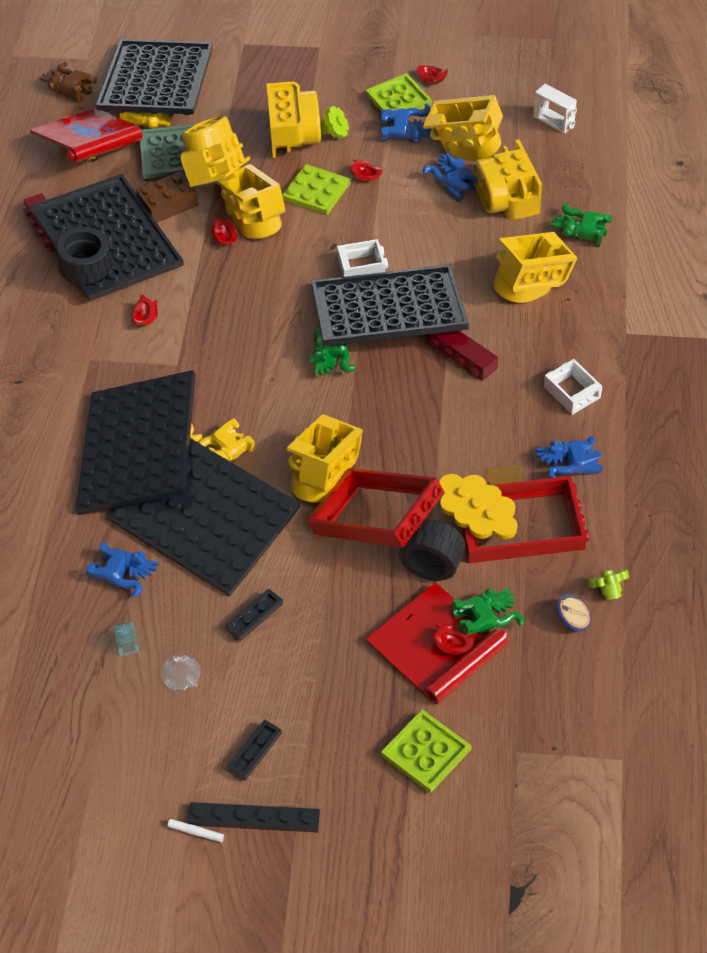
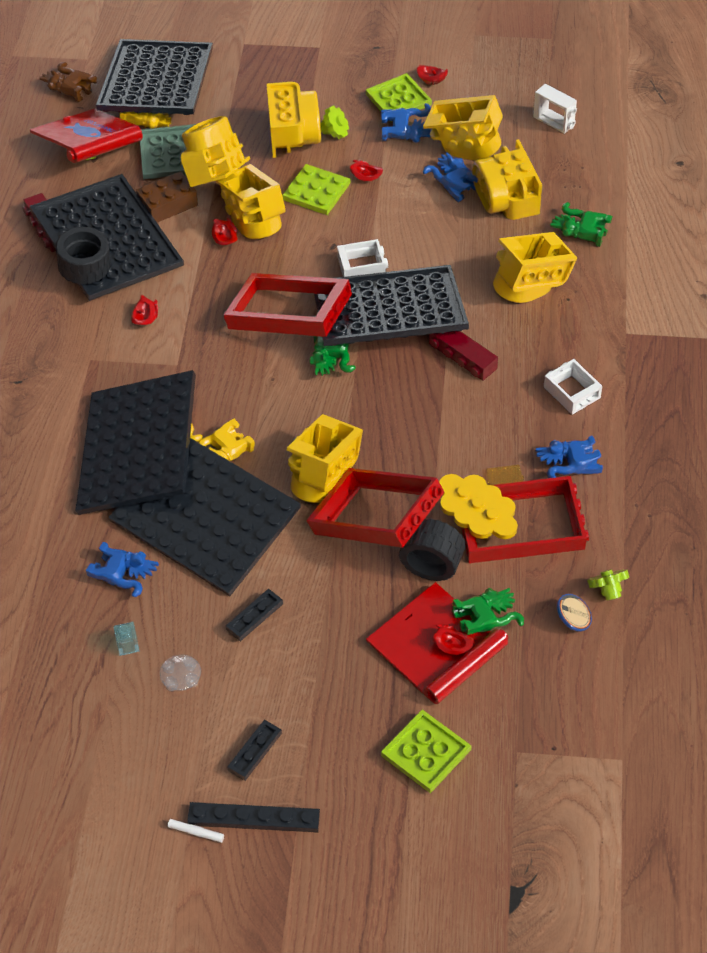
none -> red window [224,273,352,337]

